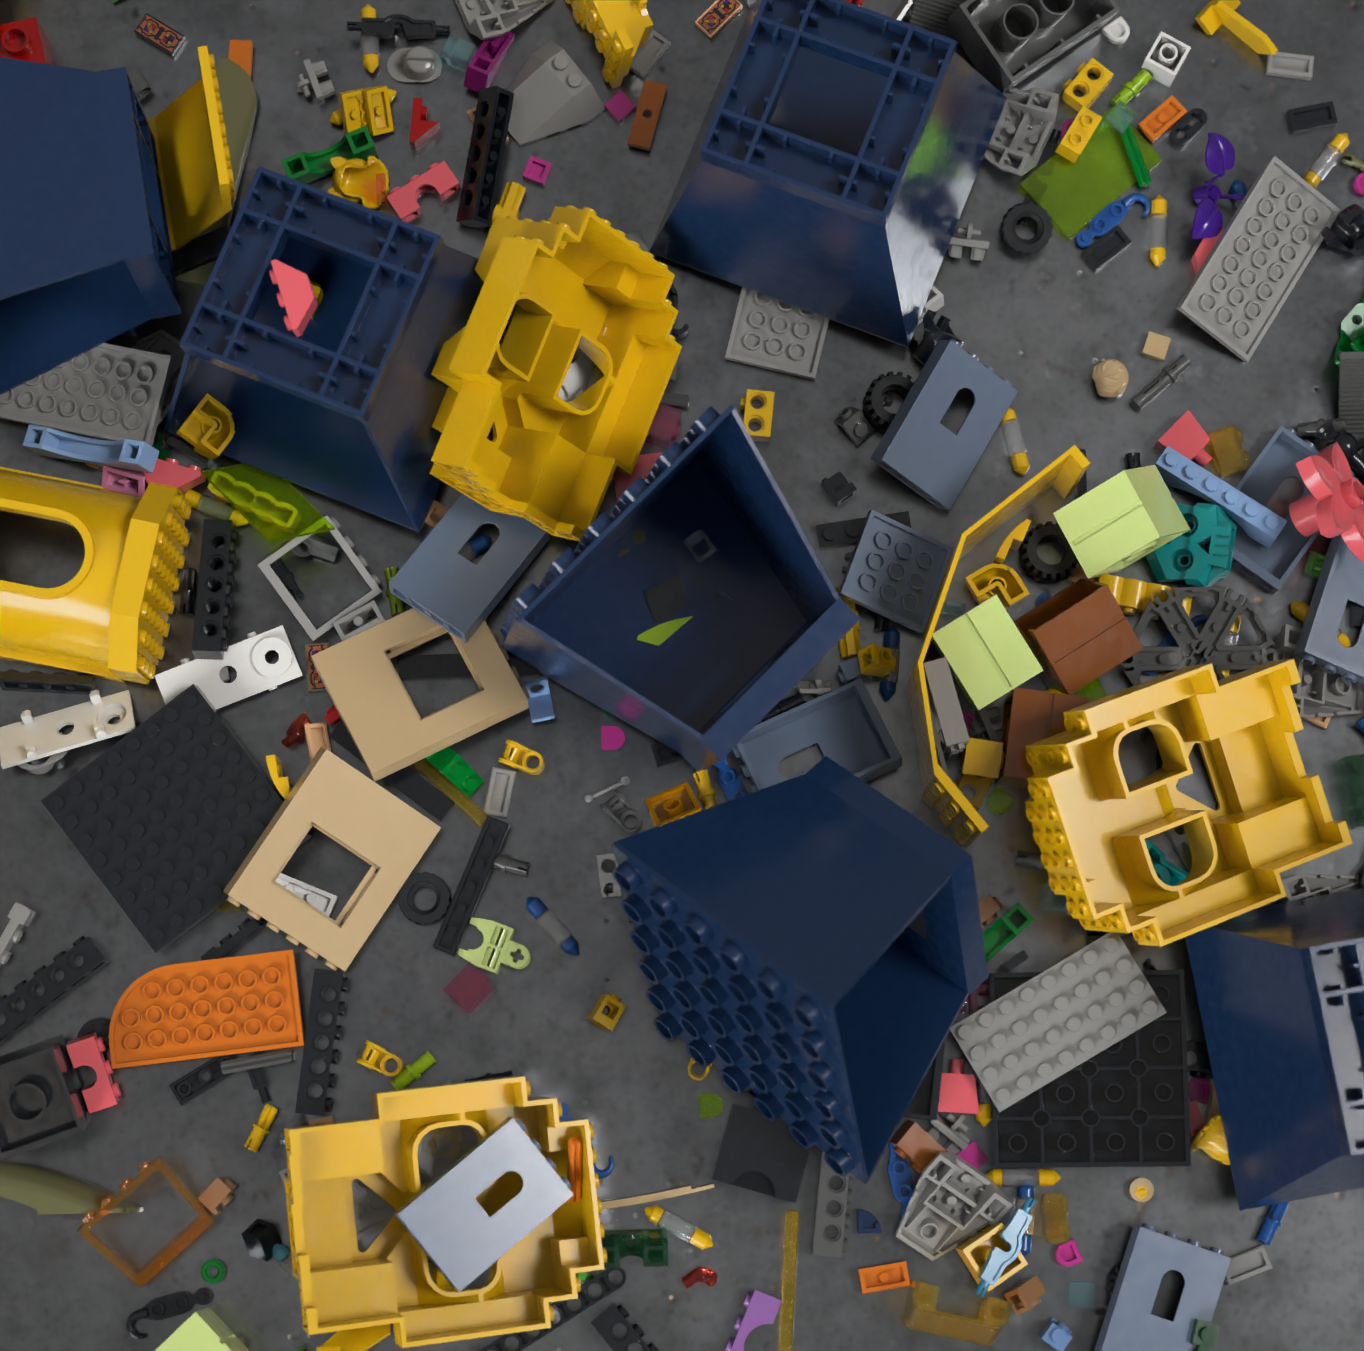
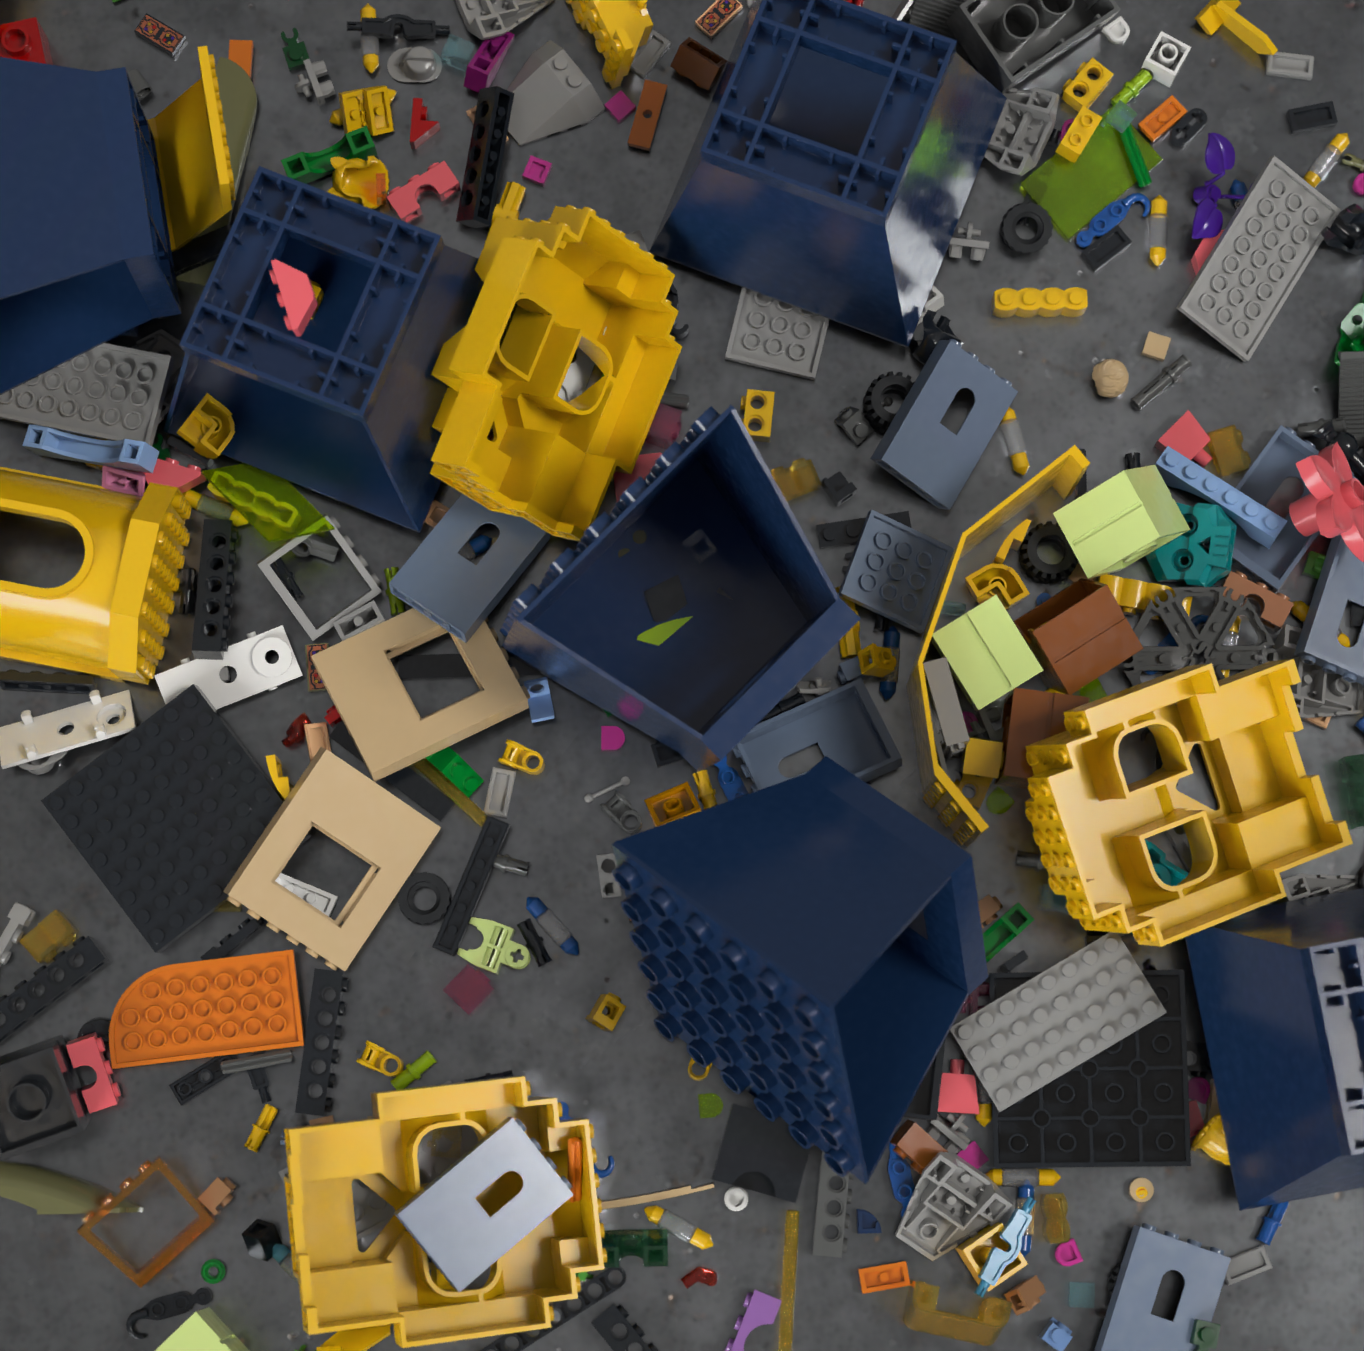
none -> clear yellow brick [20,909,78,963]
none -> dark green plate [281,28,309,72]
none -> black pin [517,918,552,967]
none -> reddish brown brick [670,37,727,90]
none -> white tile [724,1187,748,1211]
none -> clear yellow brick [770,458,822,502]
none -> yellow brick [992,287,1088,318]
none -> nougat arch [1221,571,1294,632]

